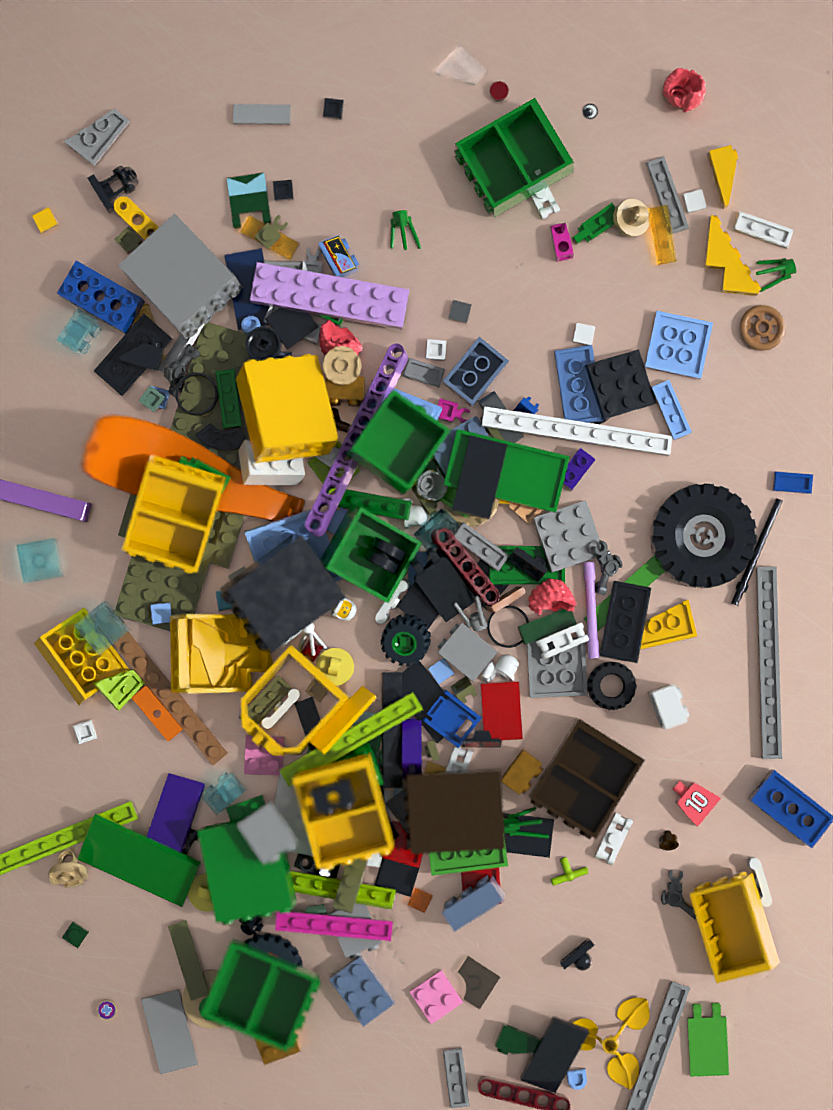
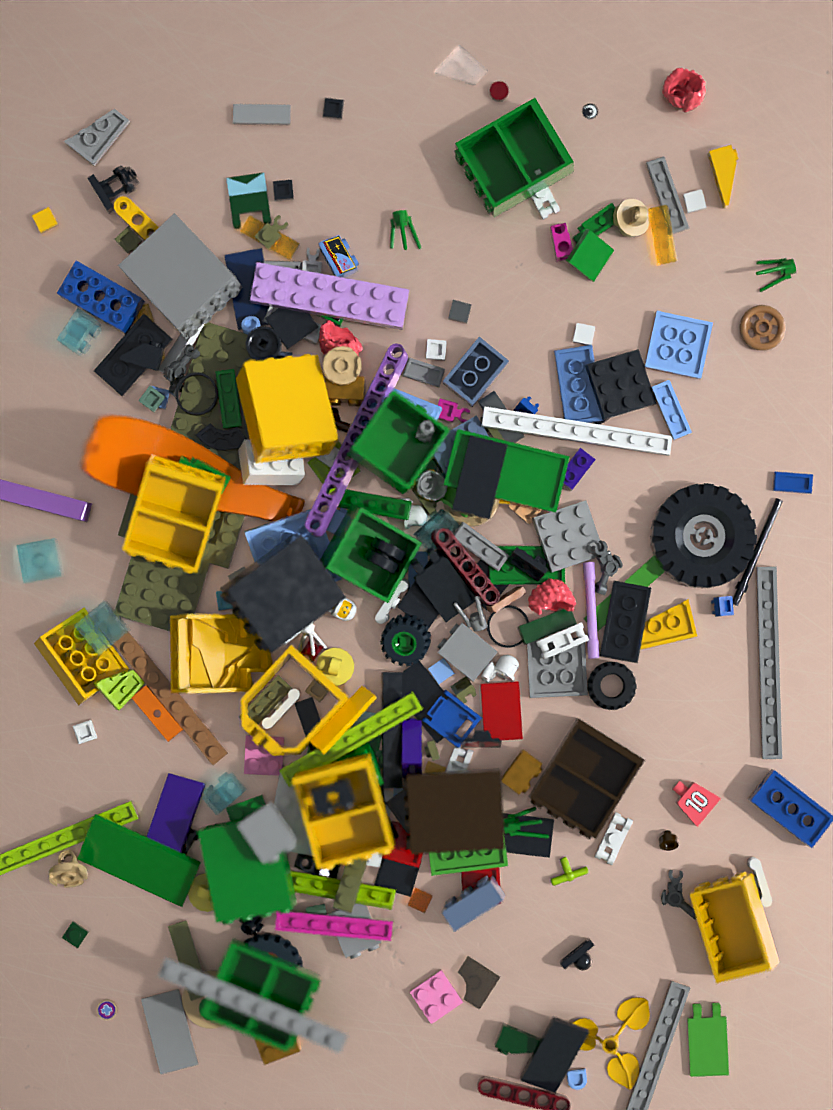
light blue tile [151,603,172,624] -> none
sand blue brick [329,955,395,1027] -> none
light grey tile [443,1047,470,1109] -> none
white brick [648,684,689,729] -> none
yellow slope [704,215,761,296] -> none
white tile [733,211,794,249] -> none
none -> light grey plate [158,957,348,1053]
none -> light grey bar [415,421,434,443]
none -> green tile [566,229,614,282]
none -> blue tile [711,596,734,617]

